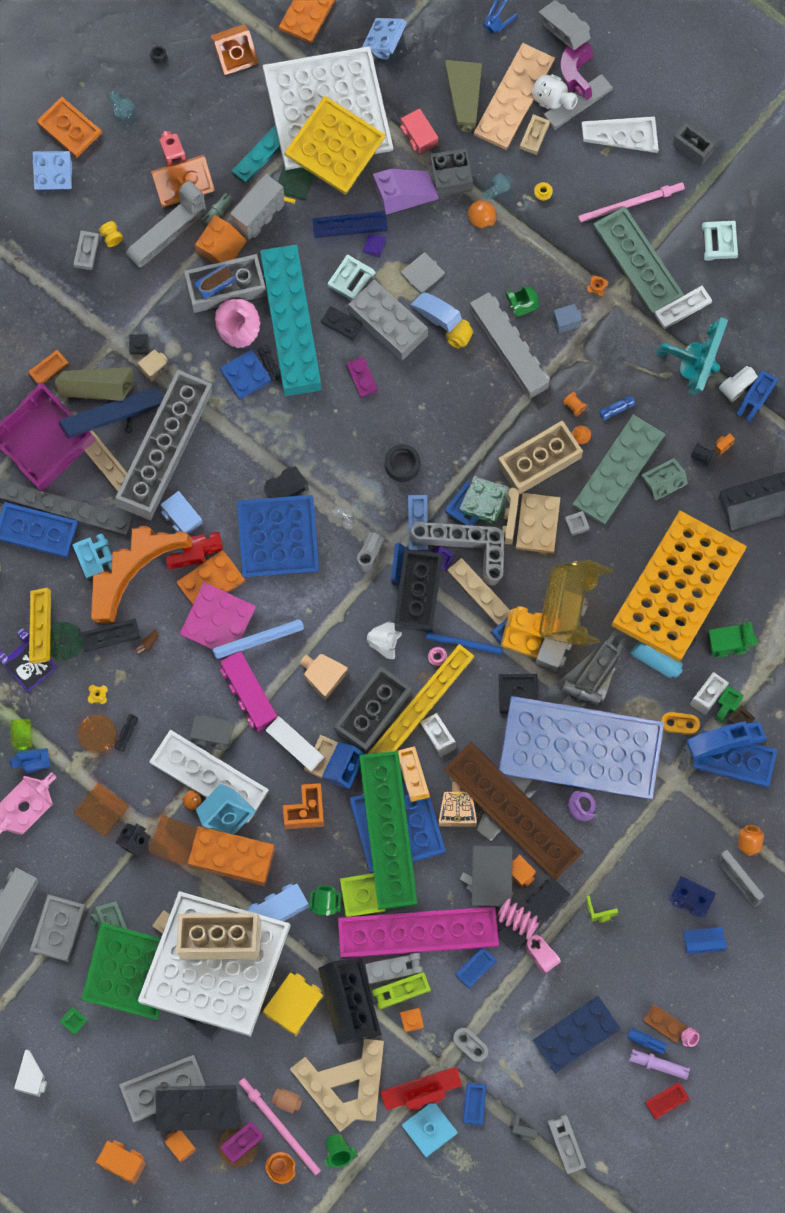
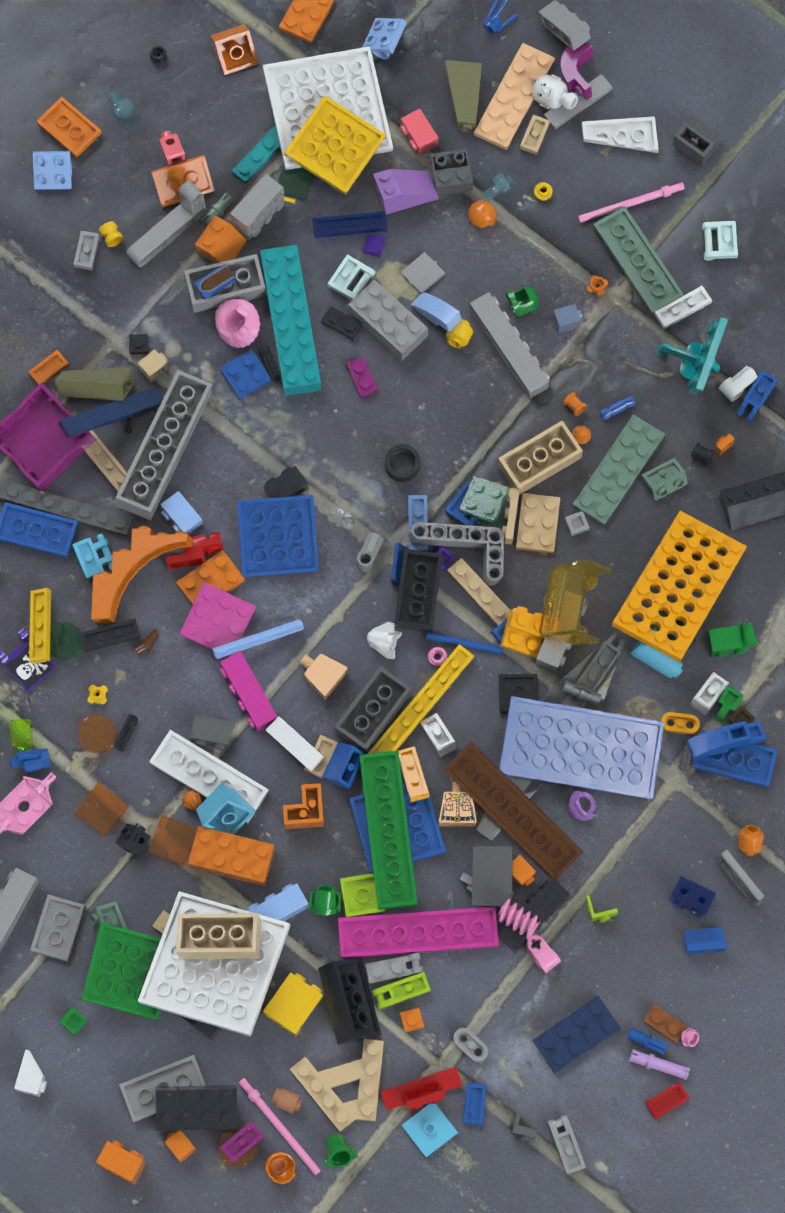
blue tile [455,948,497,989] -> none

